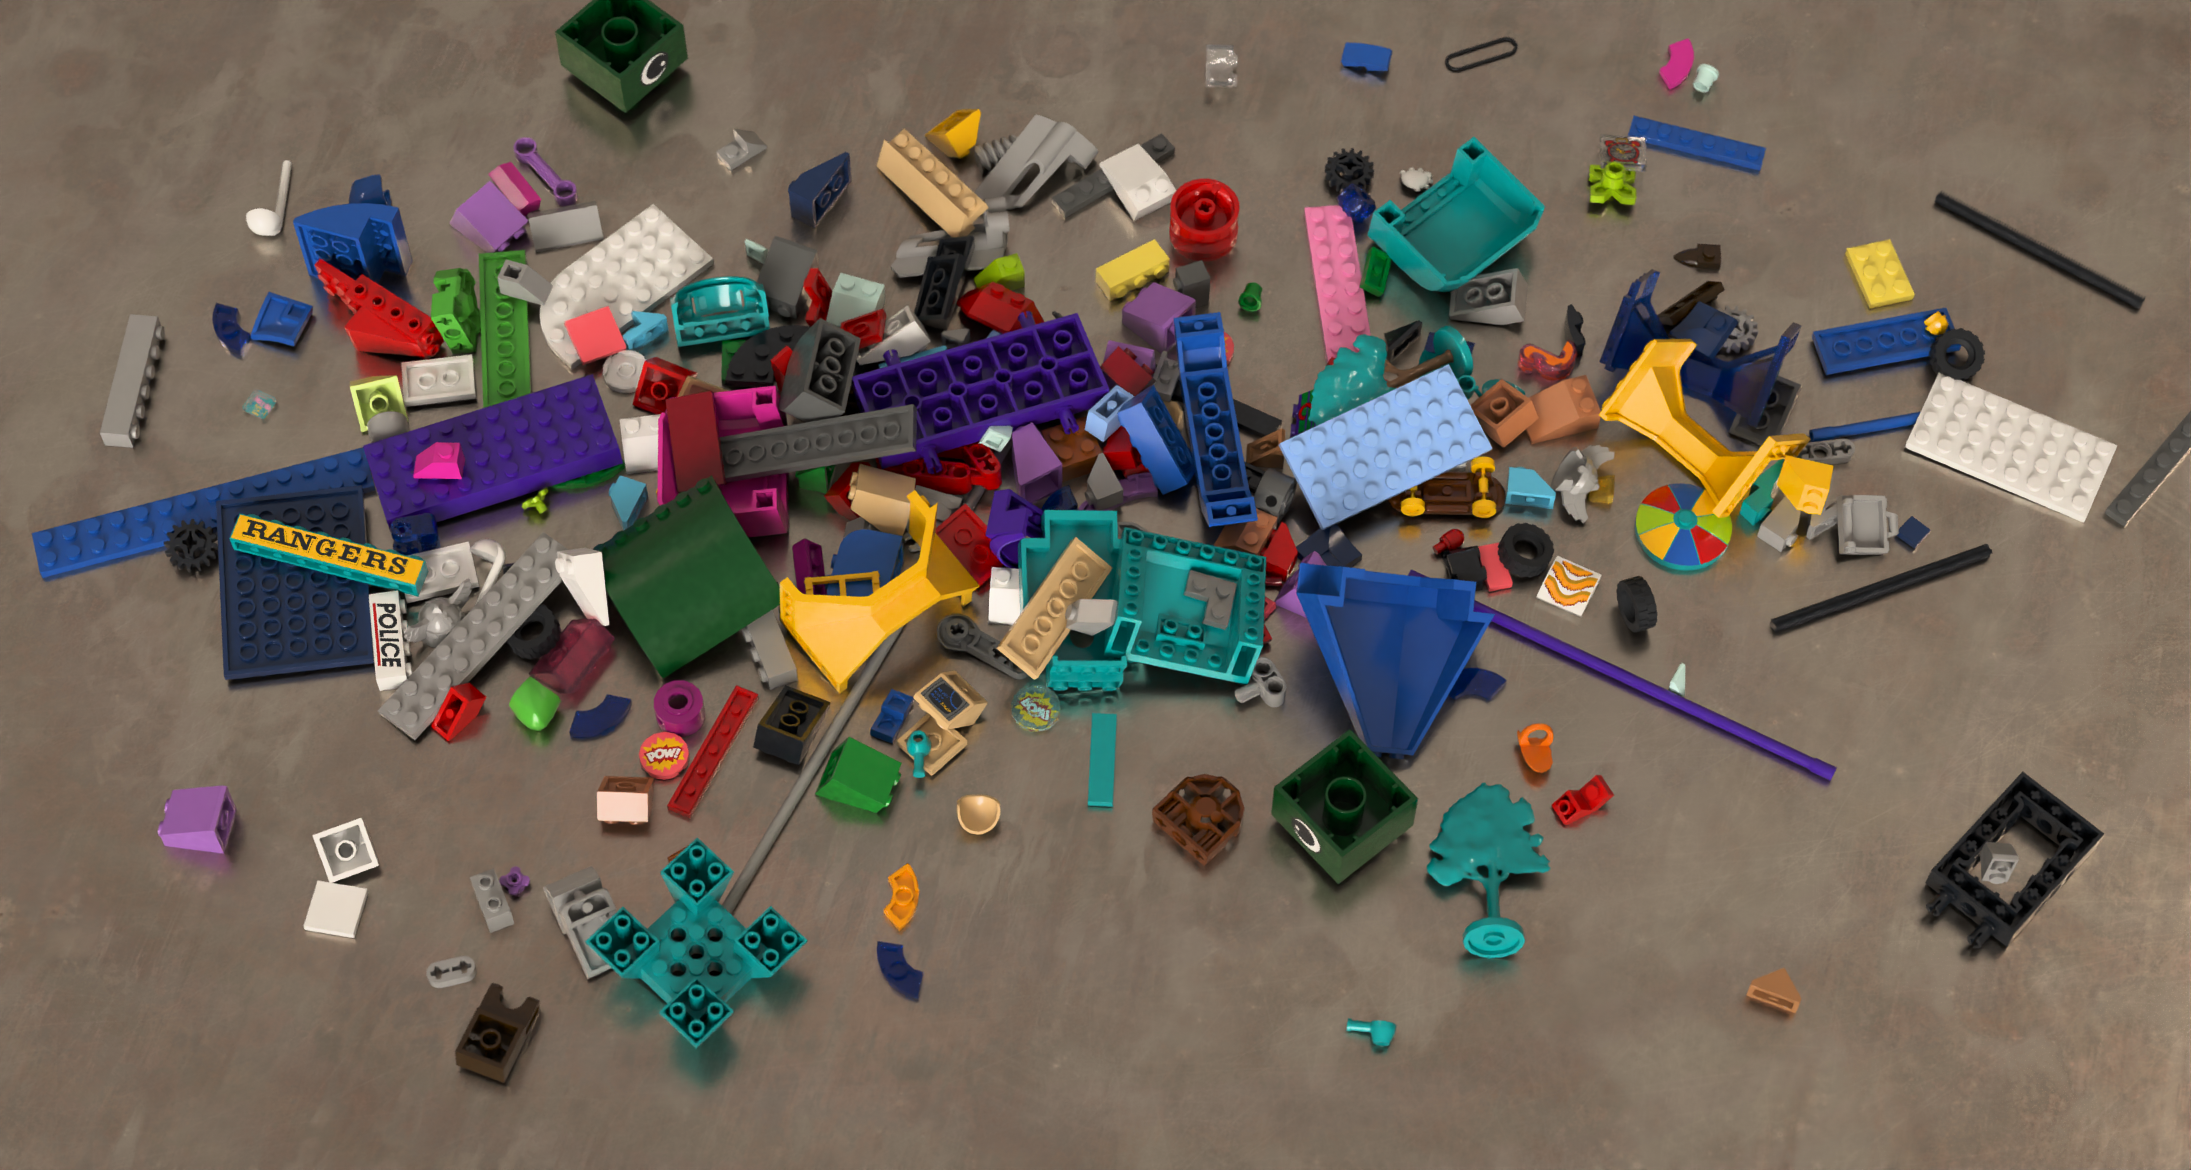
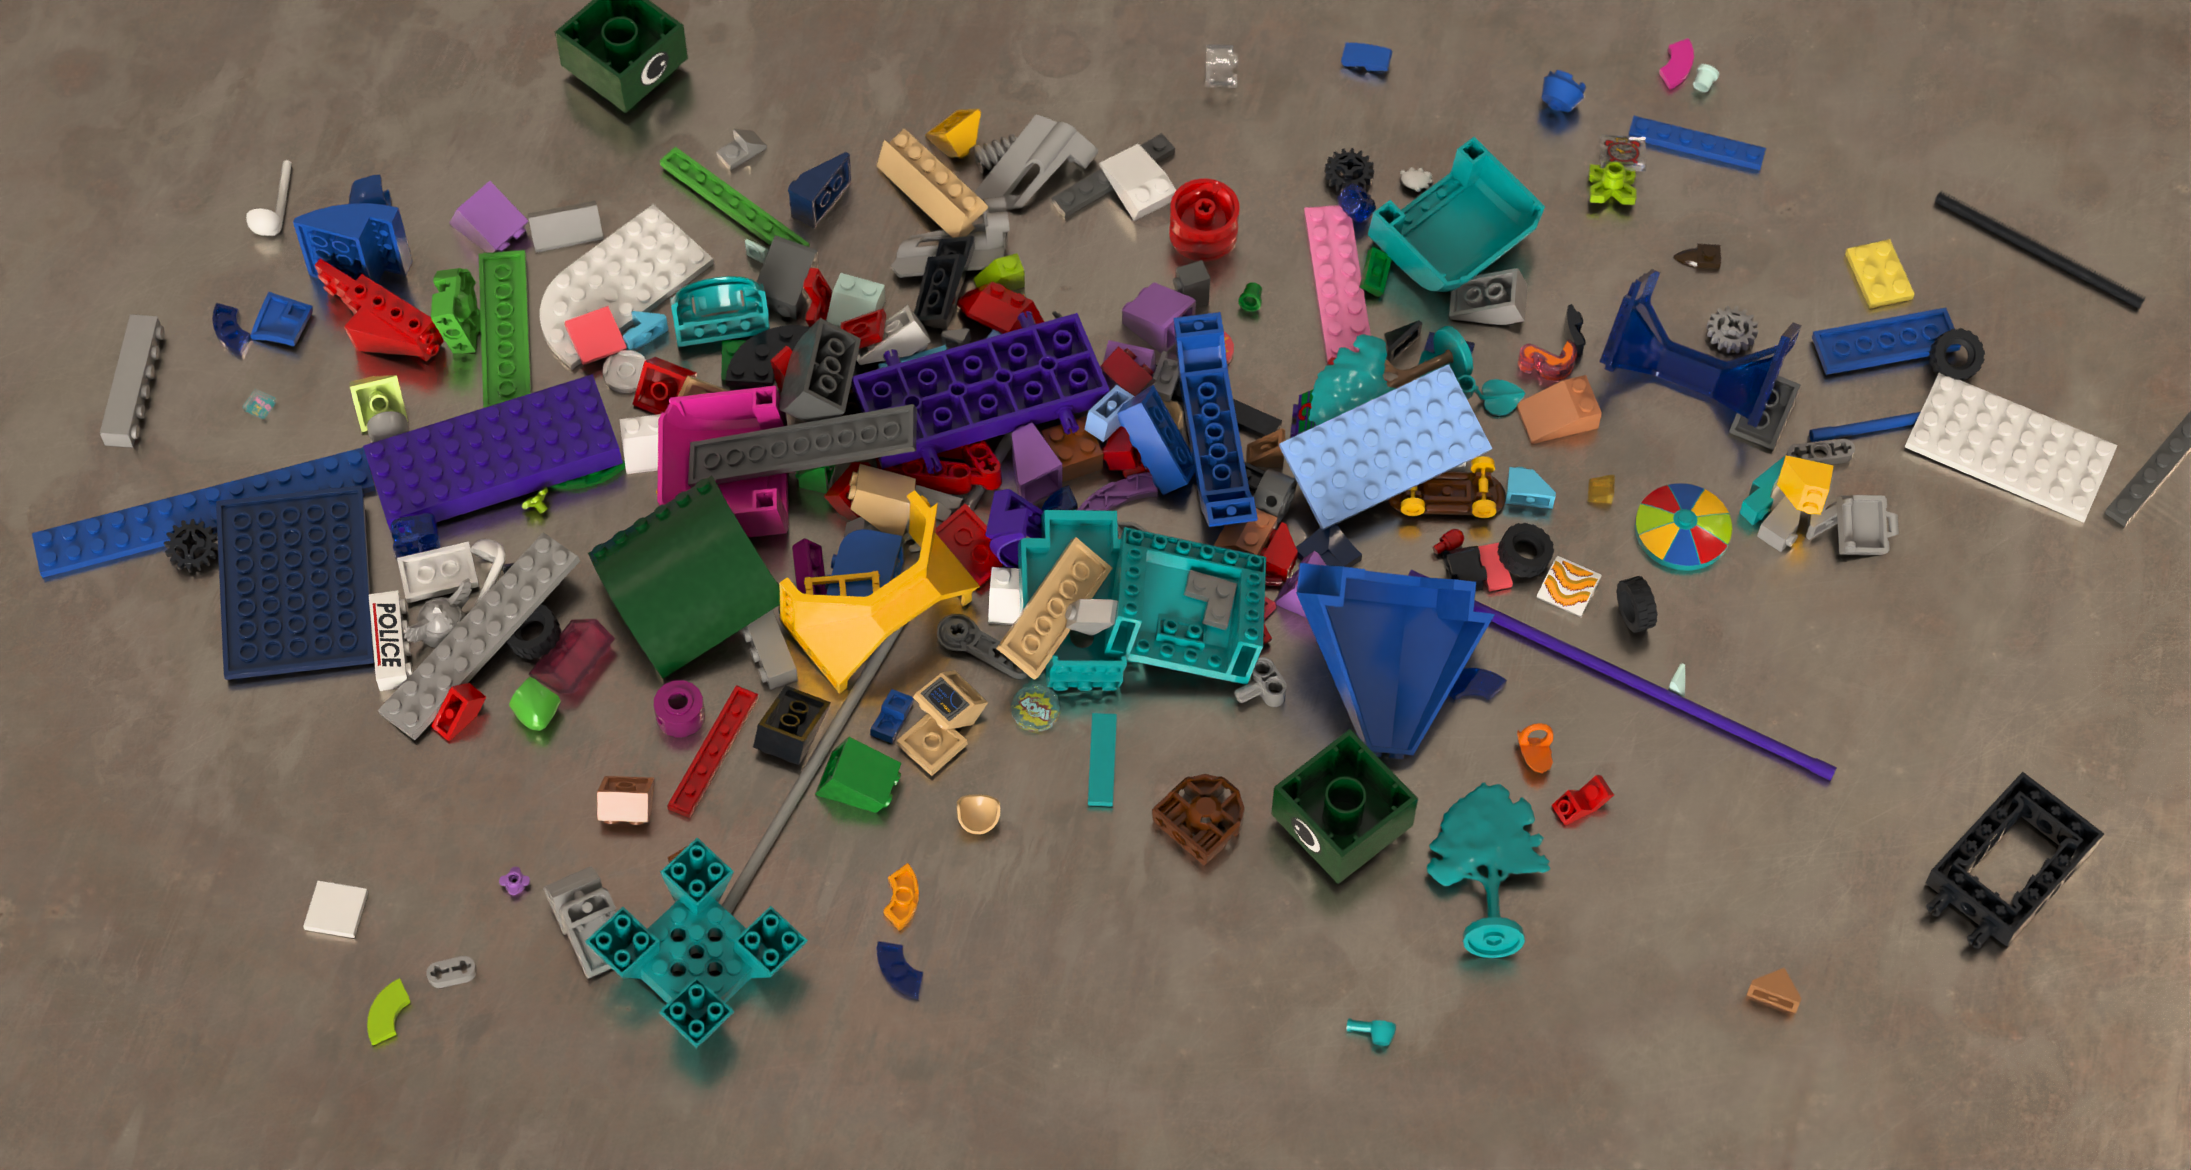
medium lavender slope [158,786,237,854] -> none
brick [229,514,428,597] -> none
white slope [313,817,379,883] -> none
white plate [401,354,476,407] -> none
dark pink slope [413,442,465,479] -> none
dark brown brick [455,983,540,1083] -> none
light grey brick [470,869,514,933] -> none
dark pink piece [488,162,541,217] -> none
light grey slope [497,259,553,305] -> none
medium lavender piece [514,137,578,207] -> none
white slope [555,548,609,626] -> none
clear blue tile [569,694,632,737] -> none
medium azure slope [609,475,648,531] -> none
tile [639,732,689,780] -> none
dark red tile [665,391,726,493] -> none
teal bar [906,730,931,778] -> none
light aqua slope [979,426,1013,452] -> none
light grey slope [1085,453,1123,511] -> none
light yellow brick [1096,239,1170,301] -> none
black piece [1445,37,1518,71] -> none
nougat slope [1470,379,1539,448] -> none
light grey helmet [1551,445,1615,523] -> none
yellow panel [1599,339,1811,518] -> none
dark brown plate [1657,281,1725,326] -> none
dark blue plate [1669,301,1738,360] -> none
black axle [1770,544,1993,632] -> none
dark blue tile [1896,516,1931,549] -> none
yellow plate [1924,311,1948,335] -> none
light grey slope [1980,842,2019,884] -> none
none -> lime tile [367,978,411,1046]
none -> bright green plate [660,147,810,247]
none -> blue cone [1541,70,1586,112]

